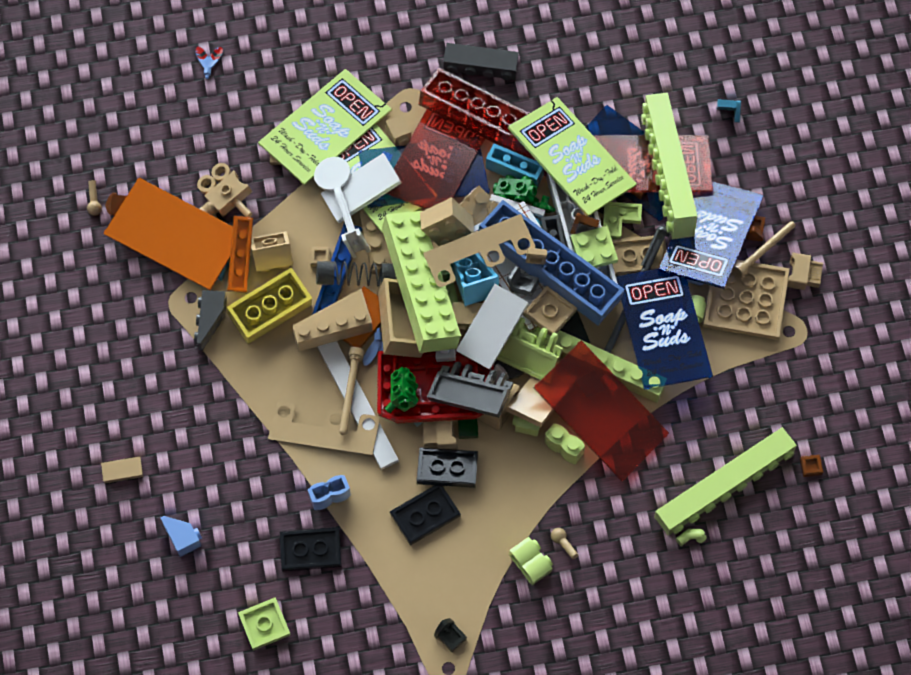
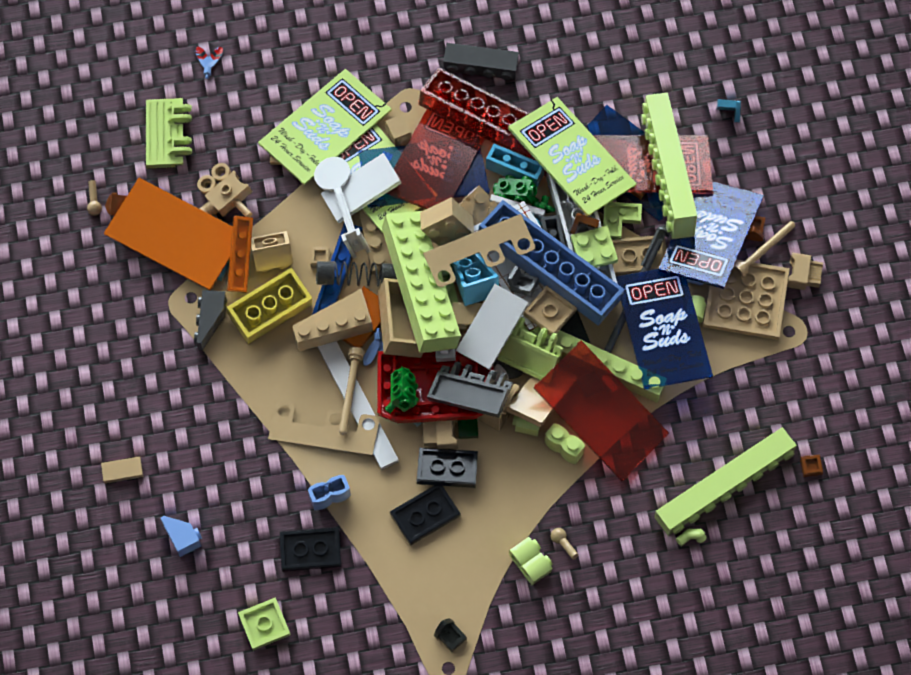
tan tile [525,248,547,265] -> none
none -> yellowish green hinge [146,98,192,168]

